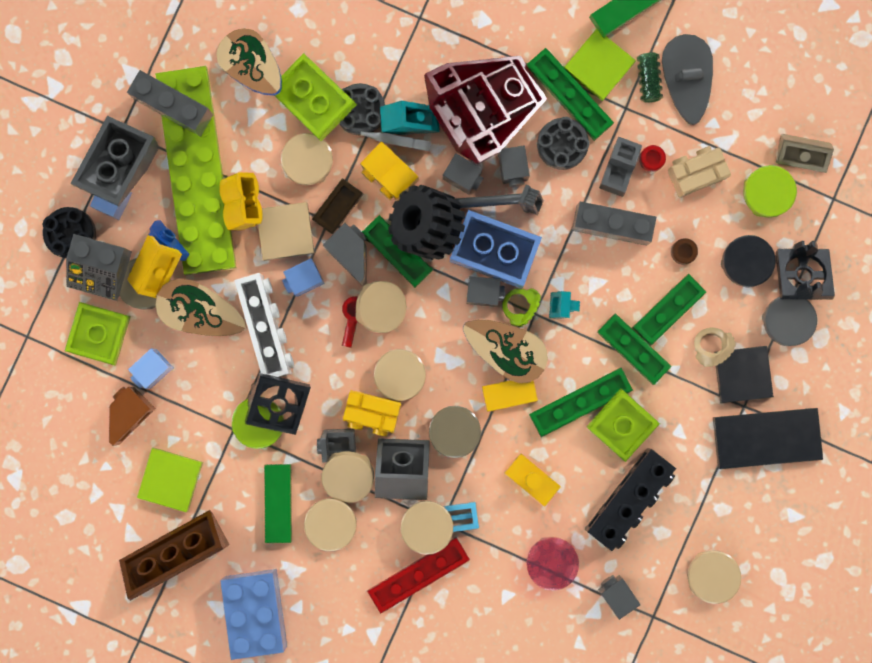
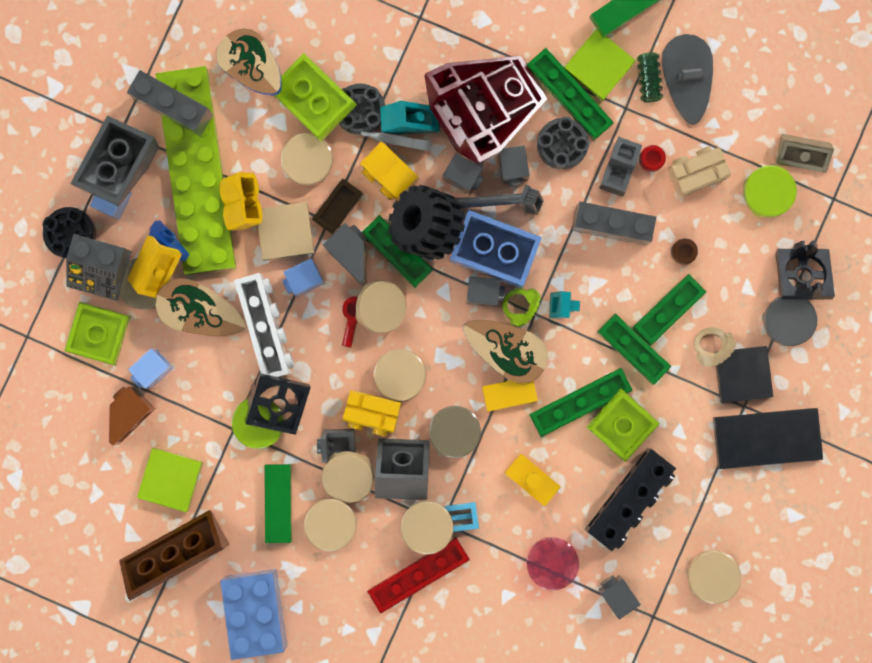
black tile [721,235,776,288] -> none

